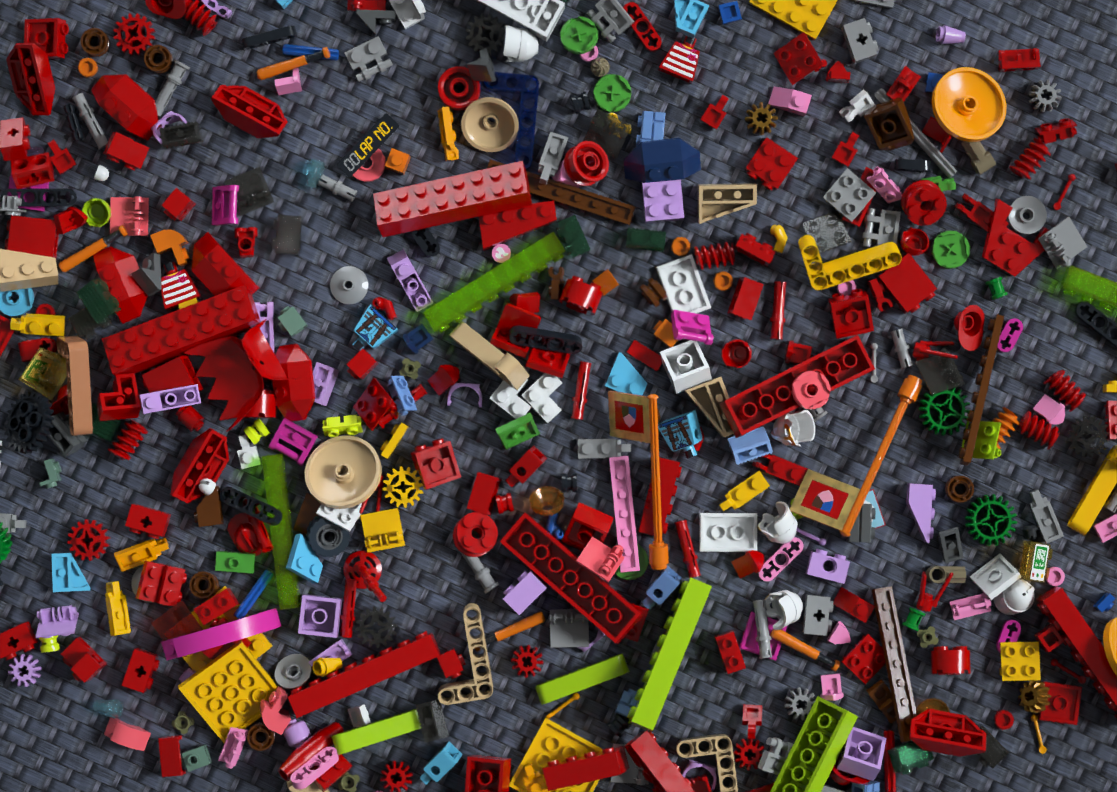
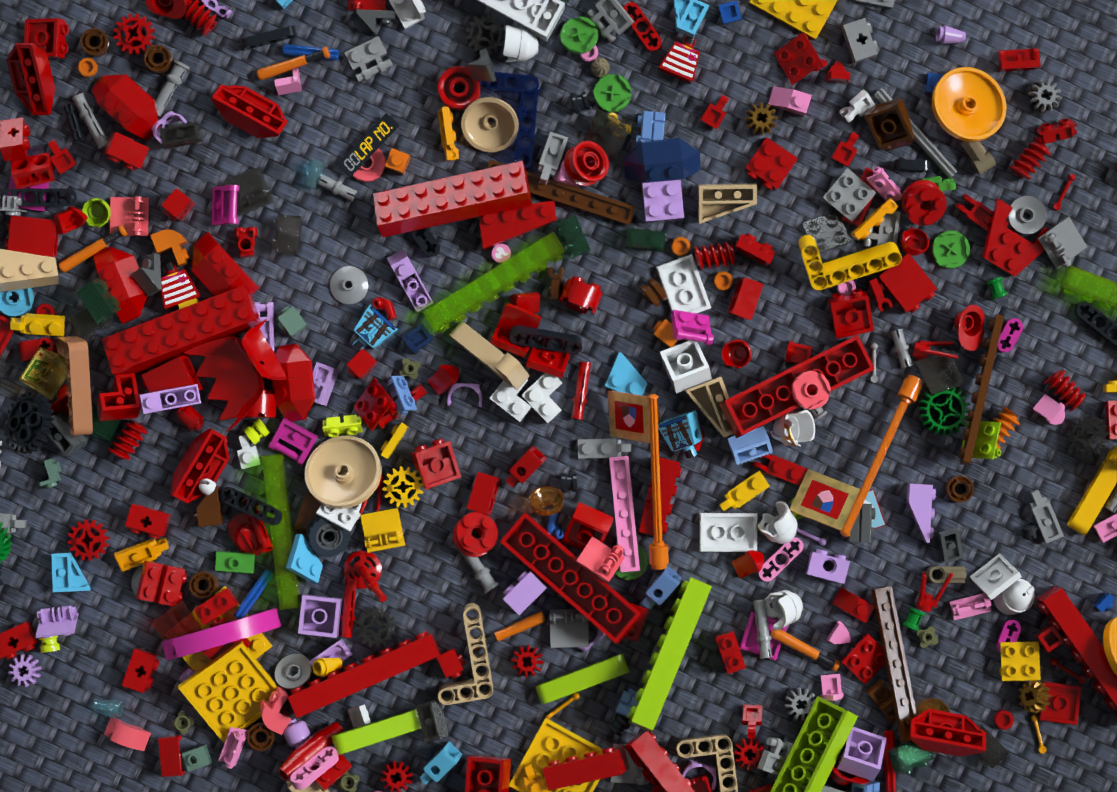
red brick [61,637,107,683] -> none
white hinge [94,165,109,181] -> none
yellow hinge [105,581,131,636] -> none
bright green plate [495,413,540,450] -> none
red wheel [496,493,514,514] -> none
orange slope [592,269,619,296] -> none
red sticker [627,340,662,371] -> none
red pin [675,520,701,578] -> none
yellow arm [770,225,788,254] -> none
red pin [770,281,787,340] -> none
light grey brick [802,594,833,636] -> none
red hips [886,66,921,102] -> none
red bracket [922,117,952,153] -> none
red brick [931,646,971,675] -> none
green gear [965,494,1017,546] -> none
red piece [1016,411,1060,450] -> none
slope [1019,540,1053,583] -> none
bright pink tile [1044,567,1065,586] -> none
none -> light orange hinge [851,198,898,240]

